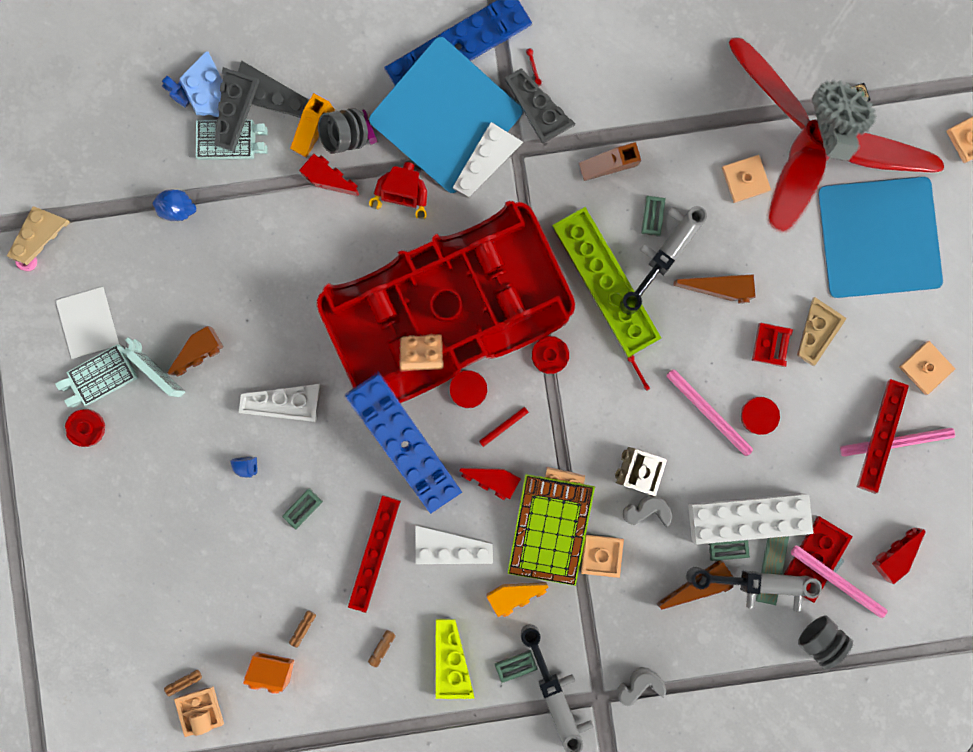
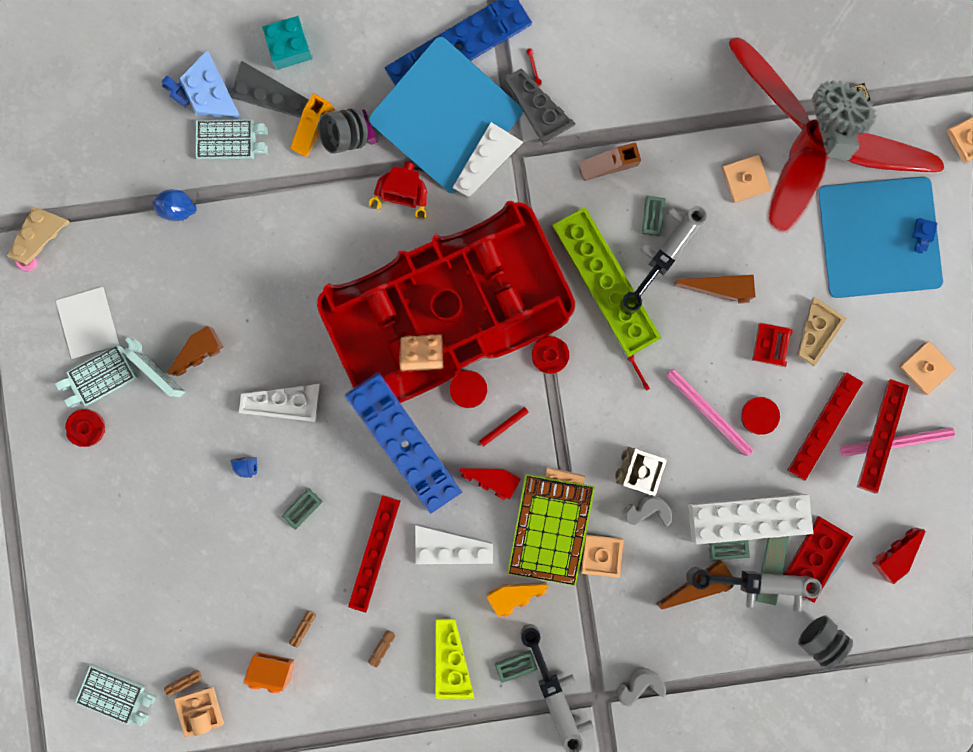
dark grey wing [214,67,260,152] -> none
red slope [299,154,359,196] -> none
bright pink axle [791,546,887,618] -> none
none -> light aqua tile [75,665,156,726]
none -> teal brick [262,16,313,70]
none -> red plate [787,372,863,481]
none -> blue plate [912,218,938,254]

